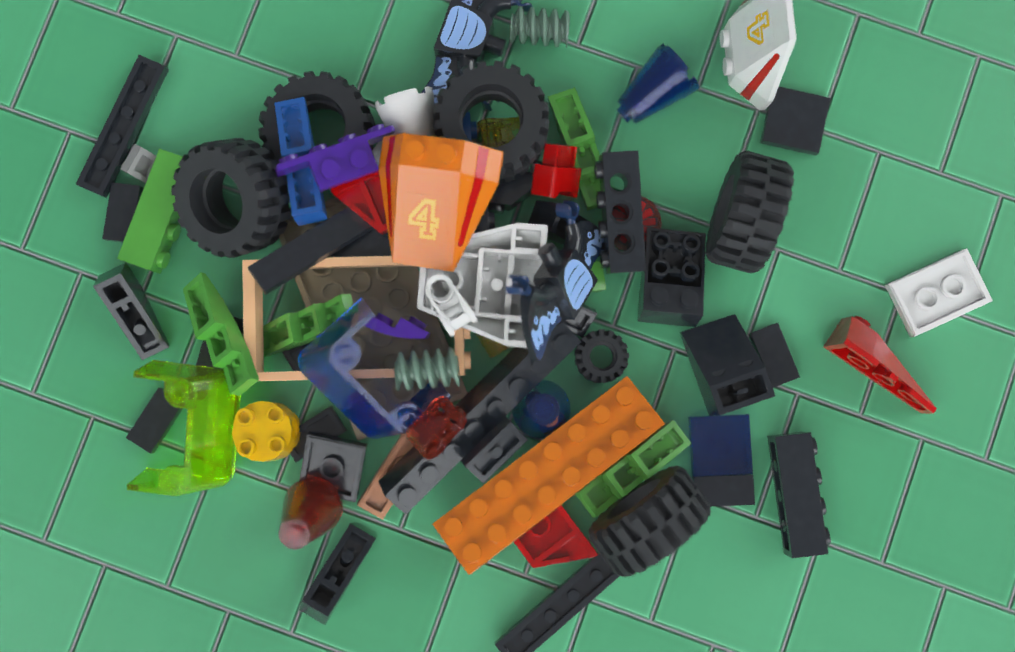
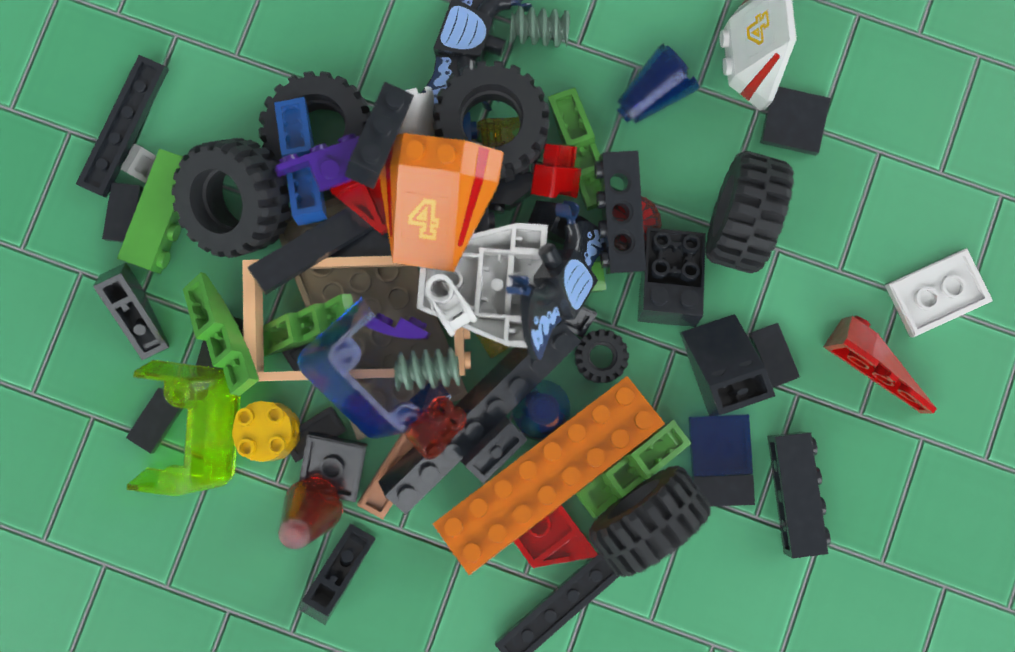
none -> black arch [345,82,414,189]

